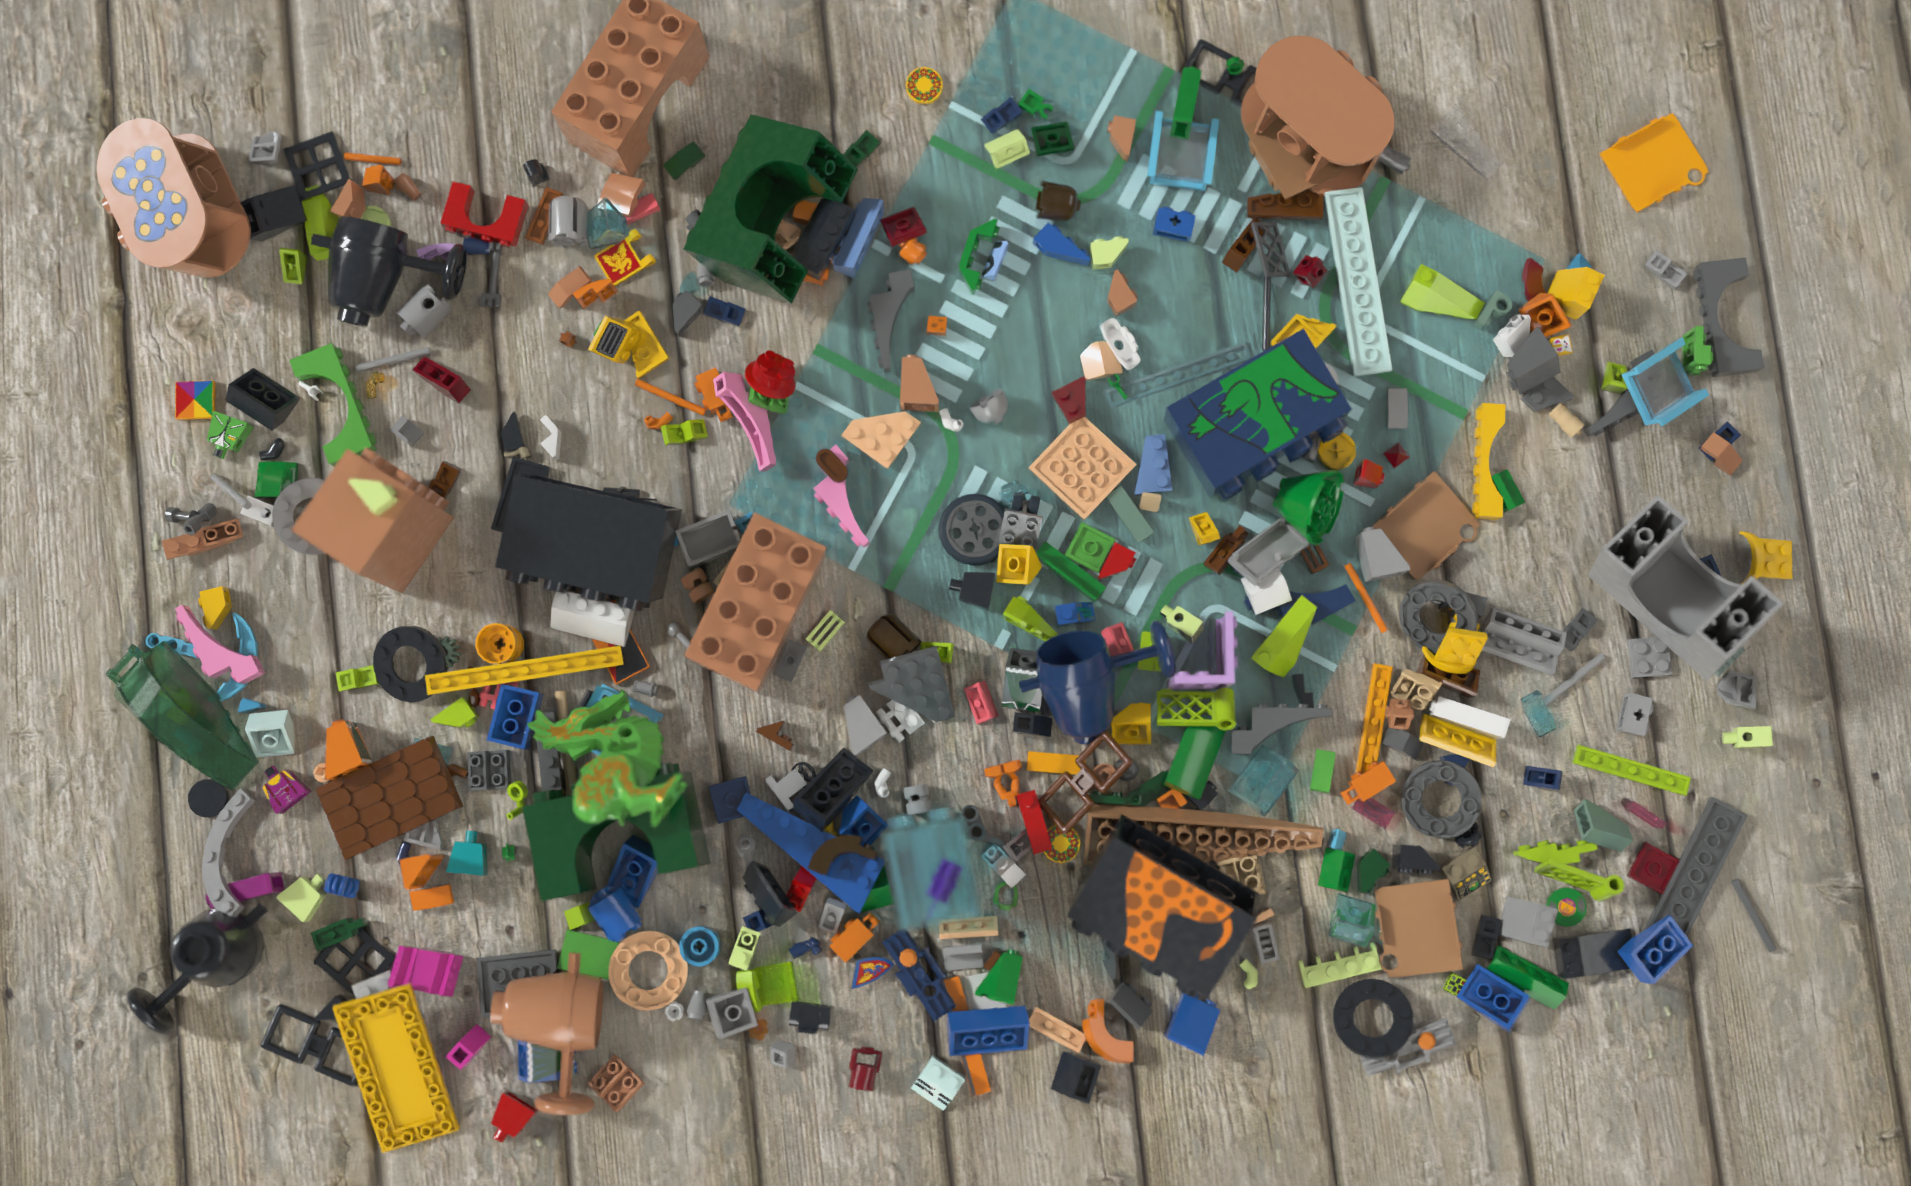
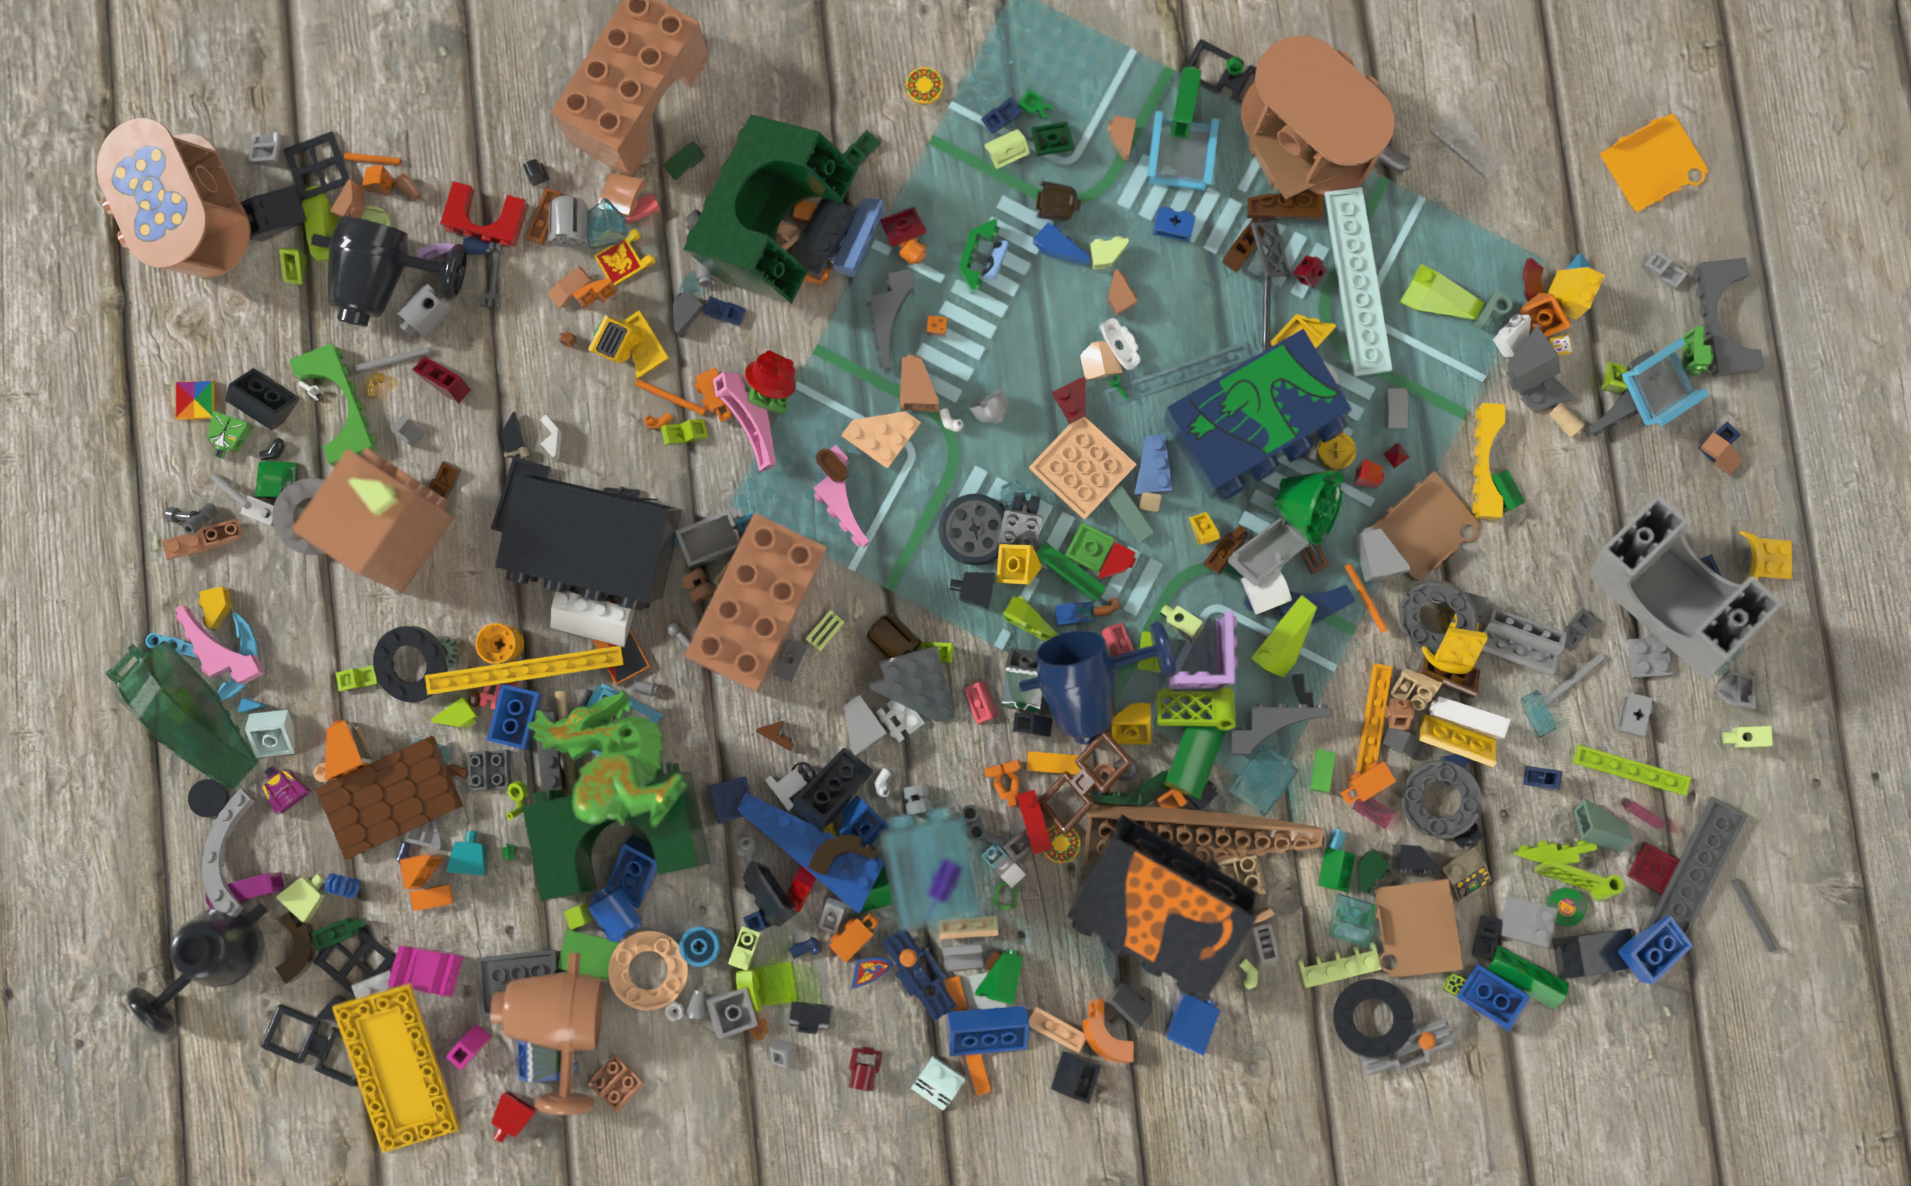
none -> dark brown arch [275,912,316,984]
none -> dark orange arm [1093,598,1121,617]

